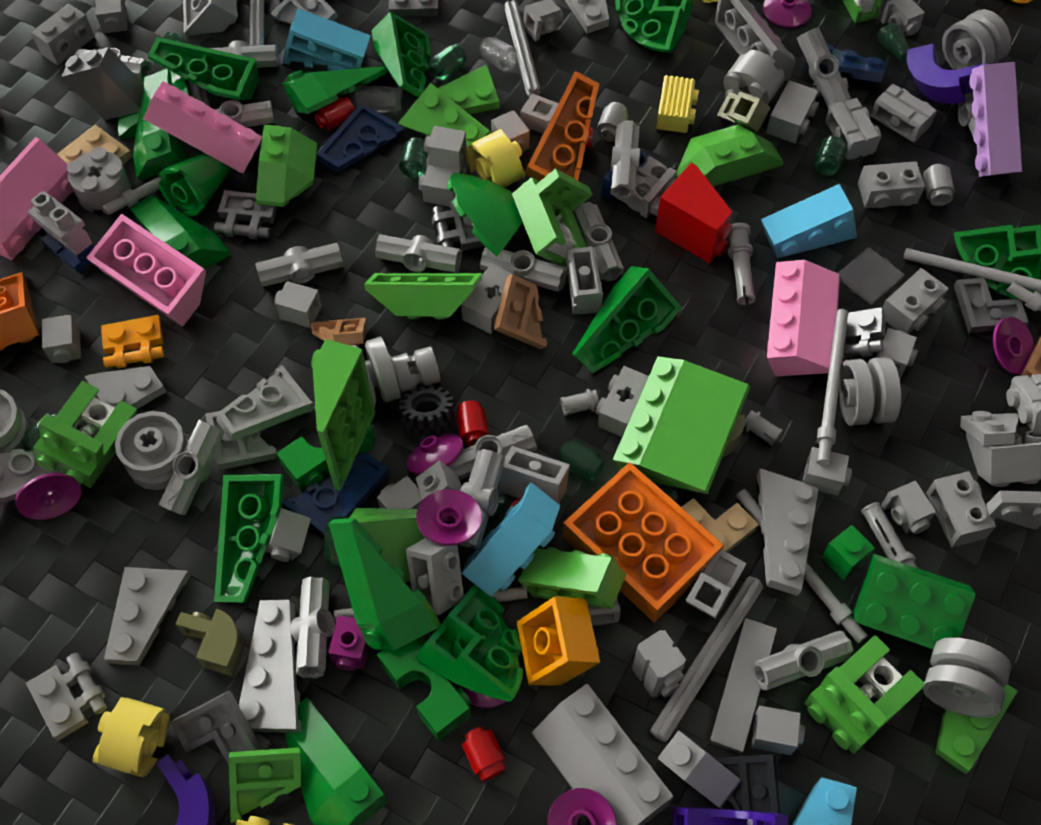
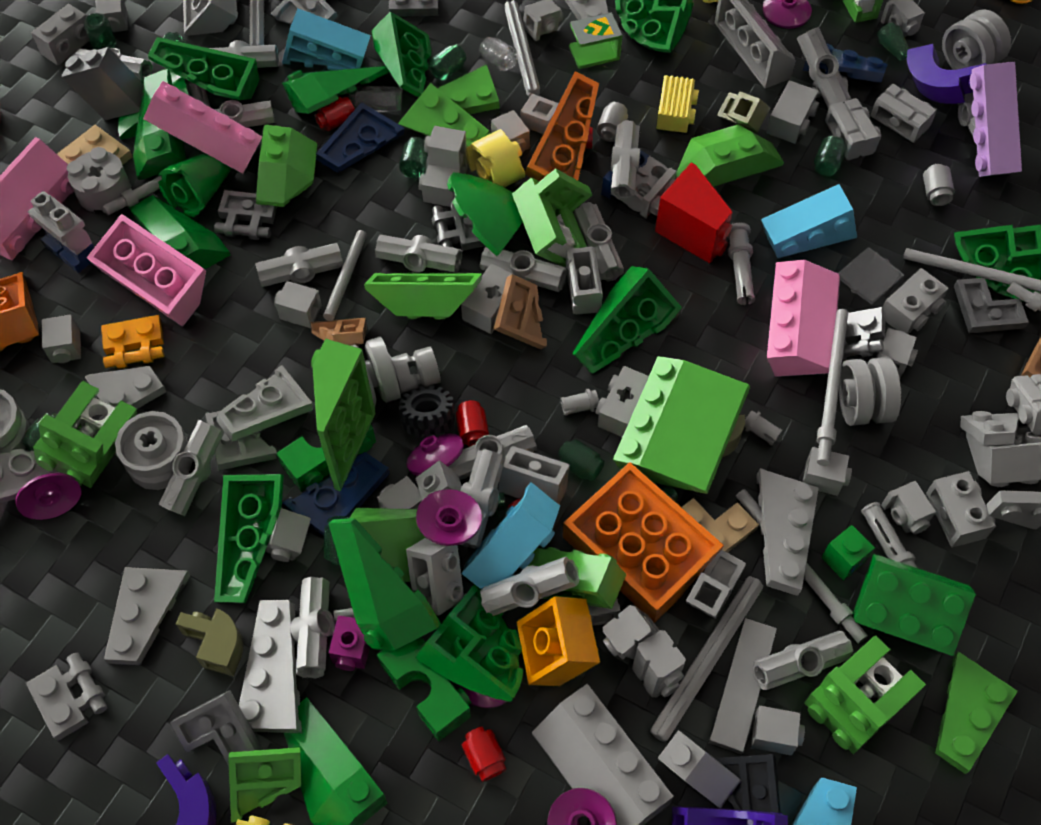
light yellow brick [93,697,169,777] -> none
light grey brick [723,50,784,105] -> none
light grey brick [857,161,925,208] -> none
light grey wheel [922,638,1012,718] -> none
magenta dish [993,317,1035,375] -> none
none -> clear green brick [84,13,116,50]
none -> light grey bar [323,230,367,321]
none -> light grey piece [480,556,580,616]
none -> piece [569,12,622,69]
none -> light grey brick [602,605,660,660]

